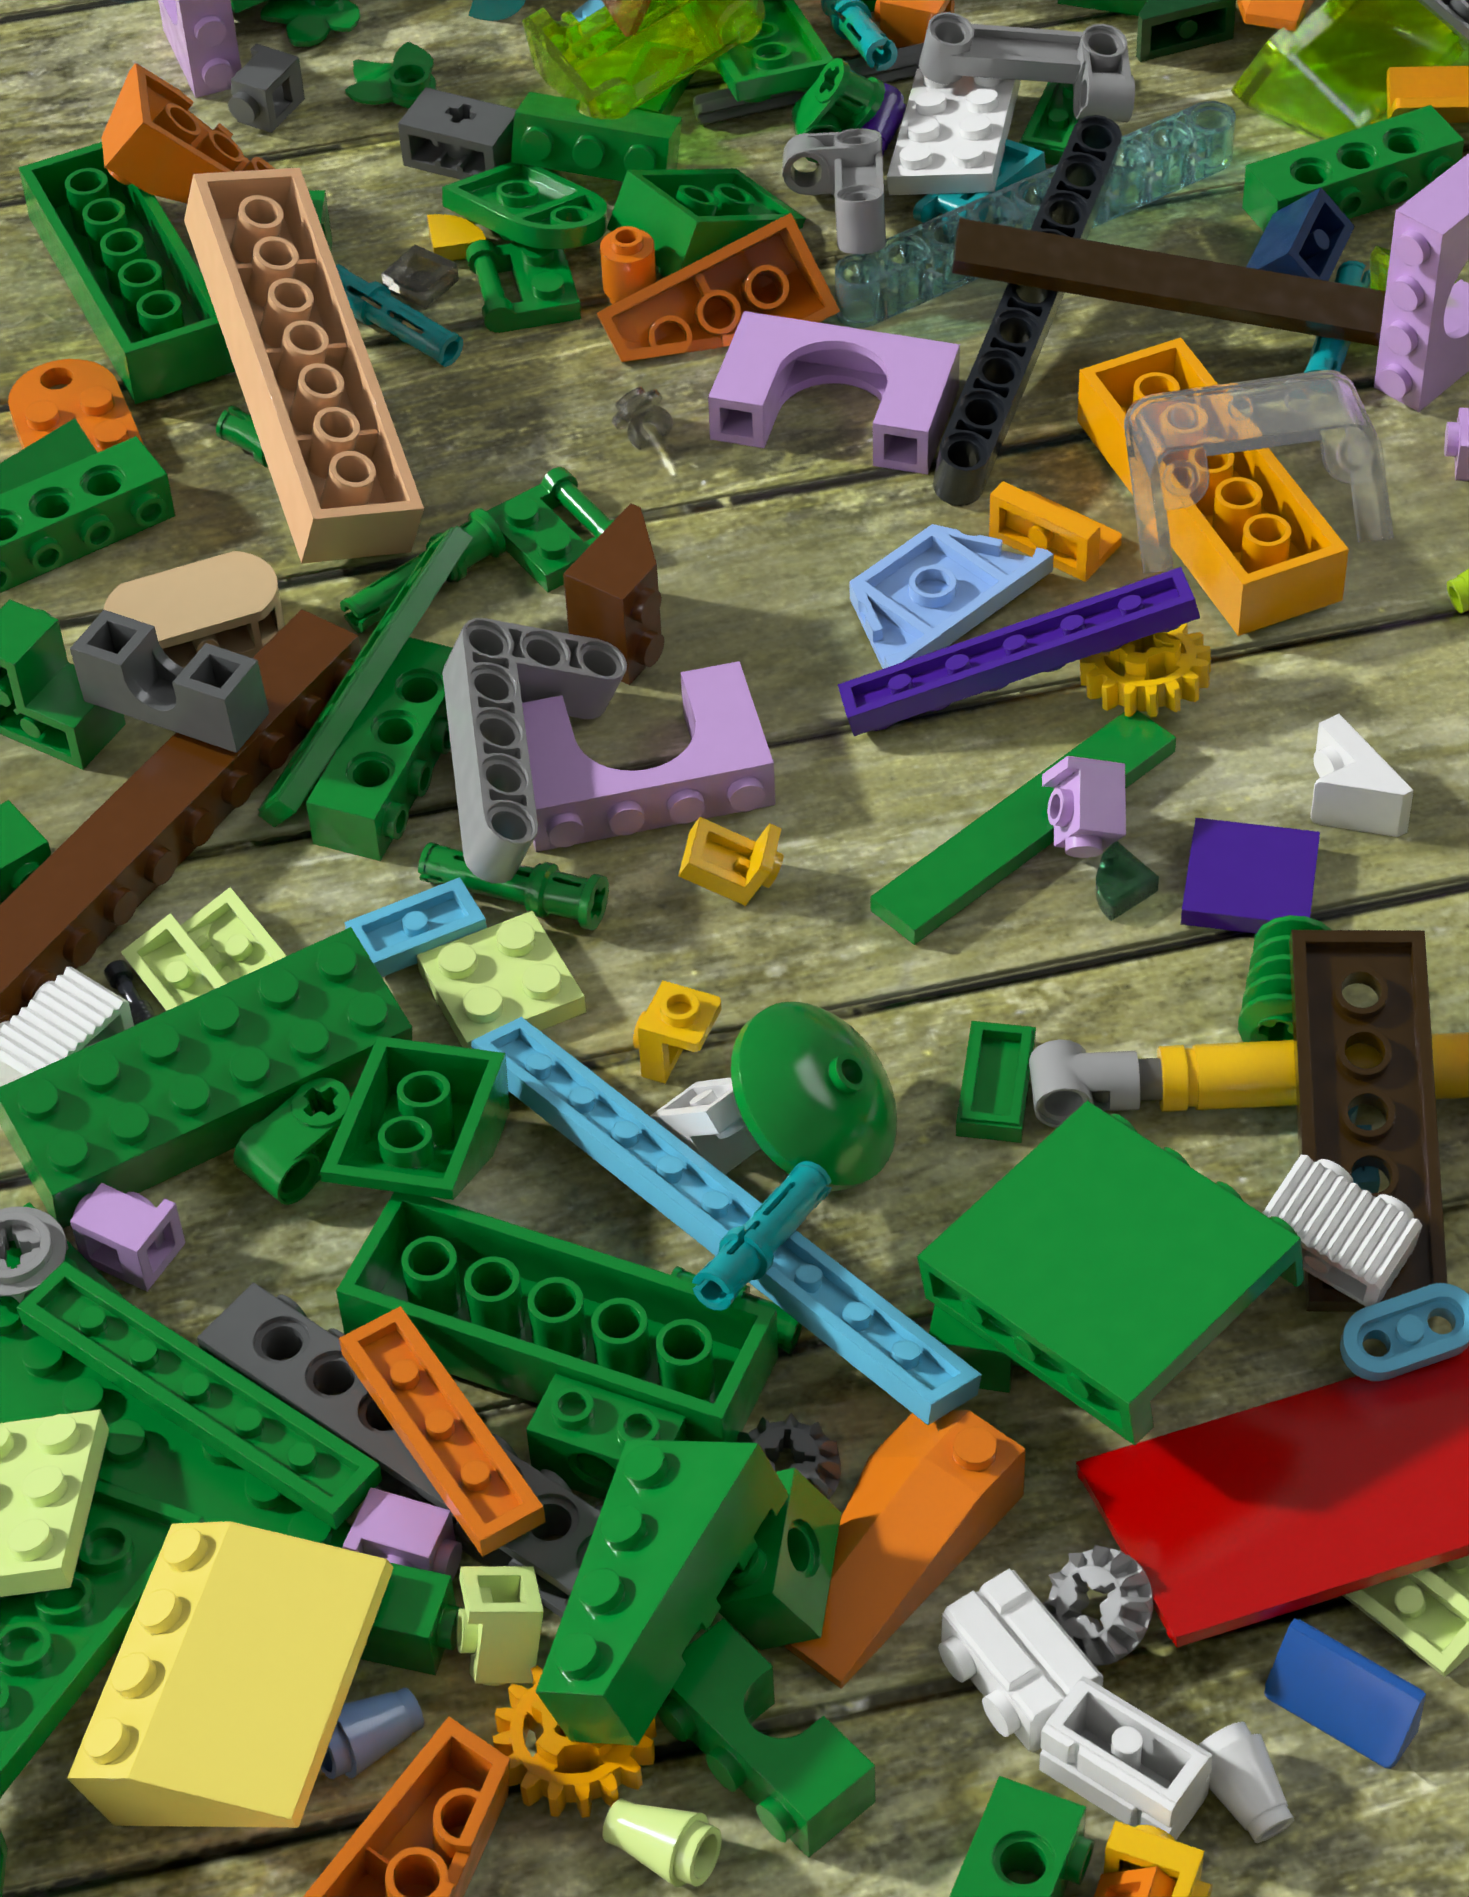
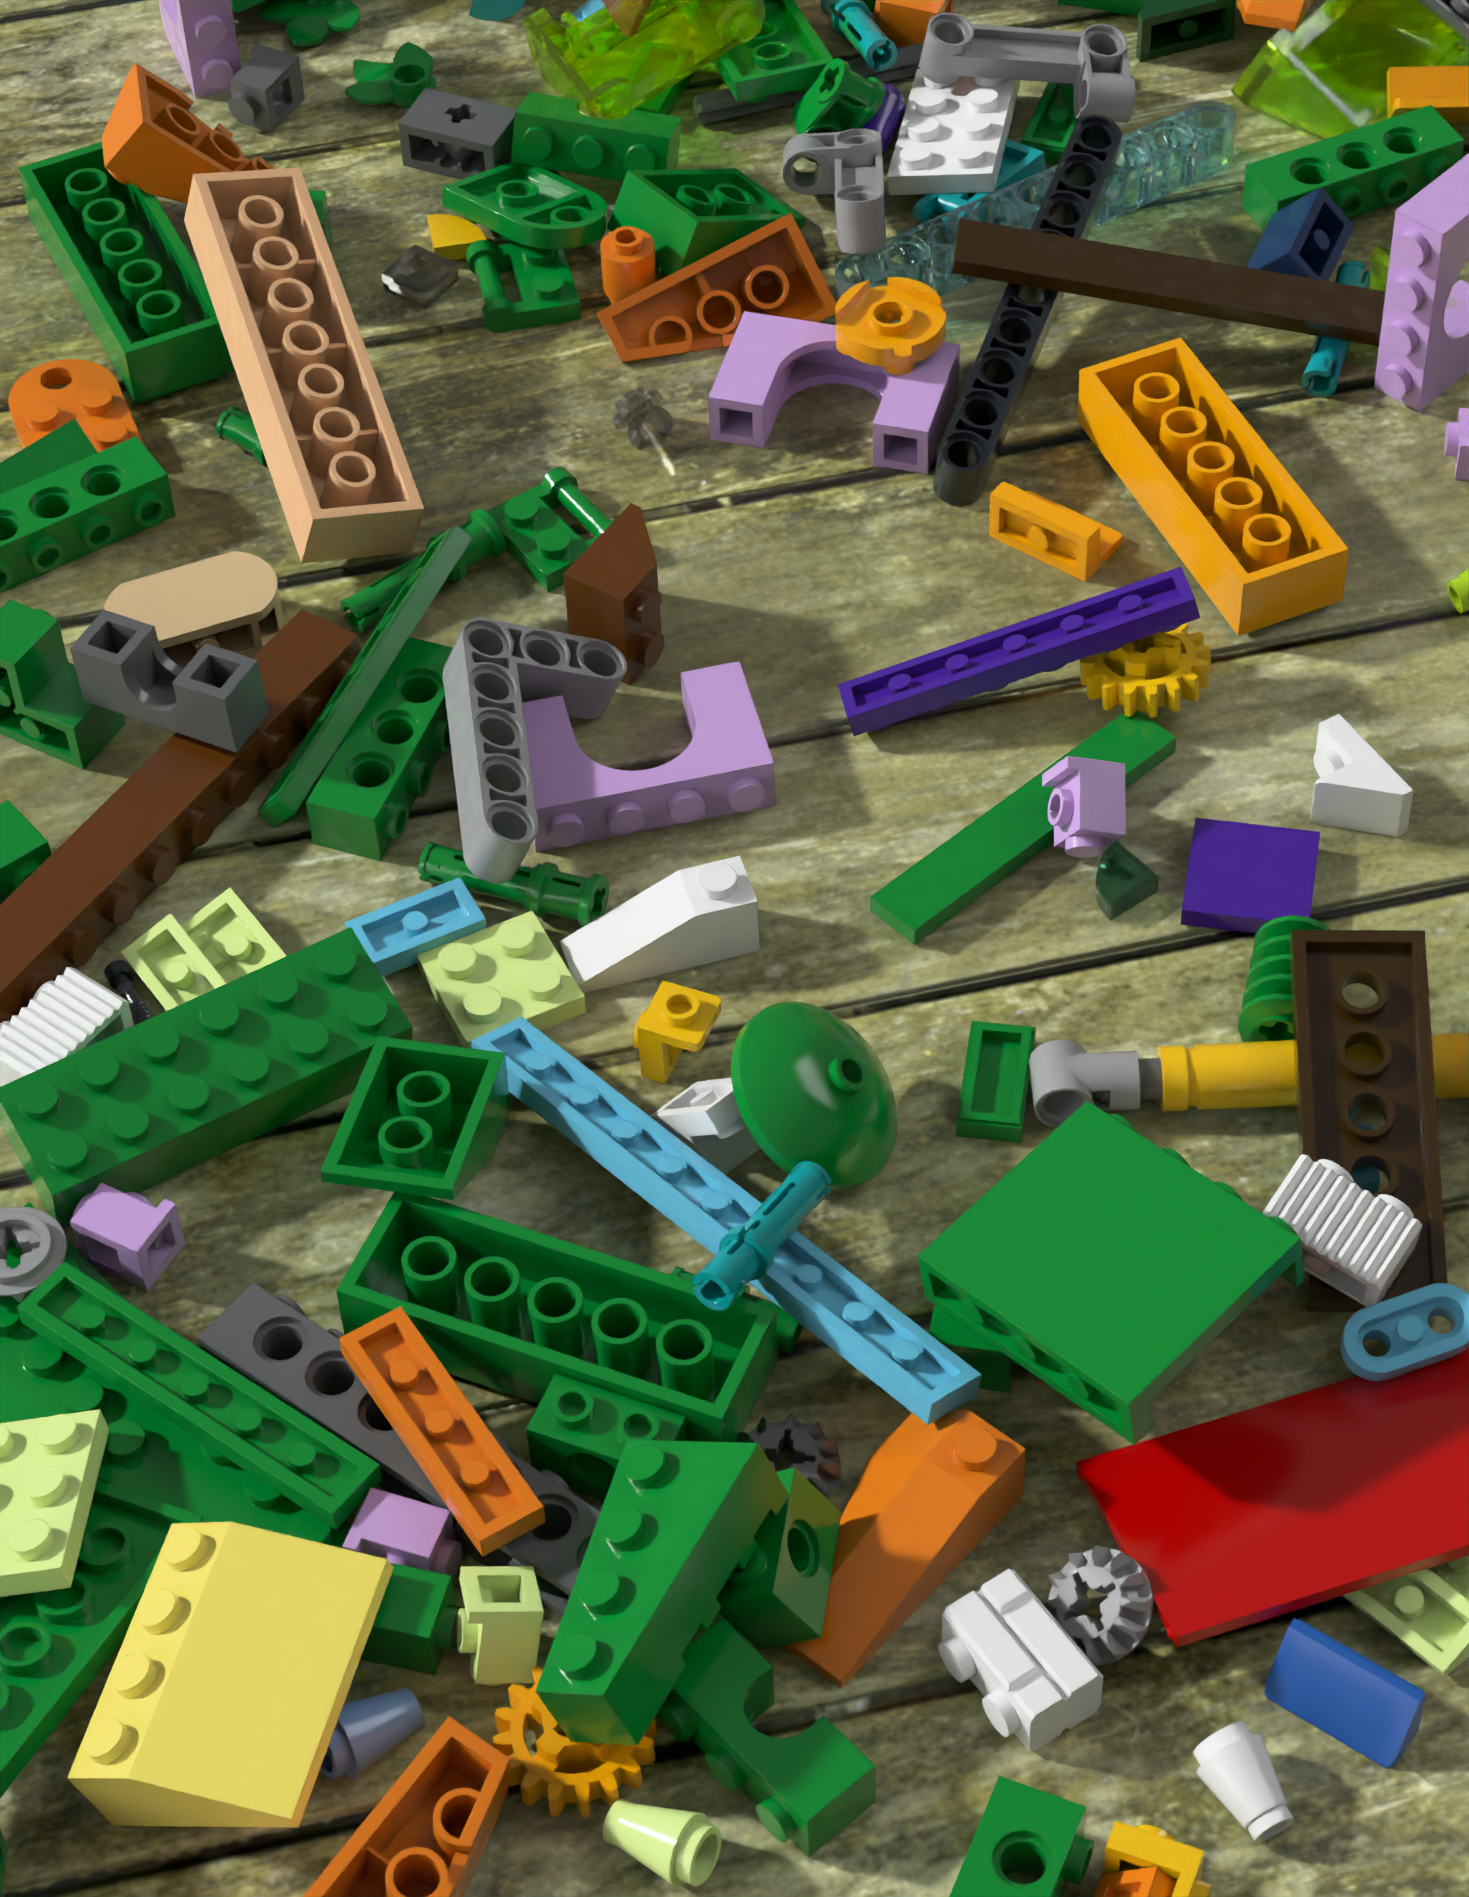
green piece [233,1077,351,1205] -> none
teal pin [336,264,463,367] -> none
yellow bracket [678,817,784,906] -> none
light blue wing [849,524,1054,669] -> none
white brick [1039,1676,1213,1840] -> none
clear windscreen [1124,370,1394,574] -> none
none -> white slope [560,856,760,994]
none -> light orange plate [835,277,946,375]

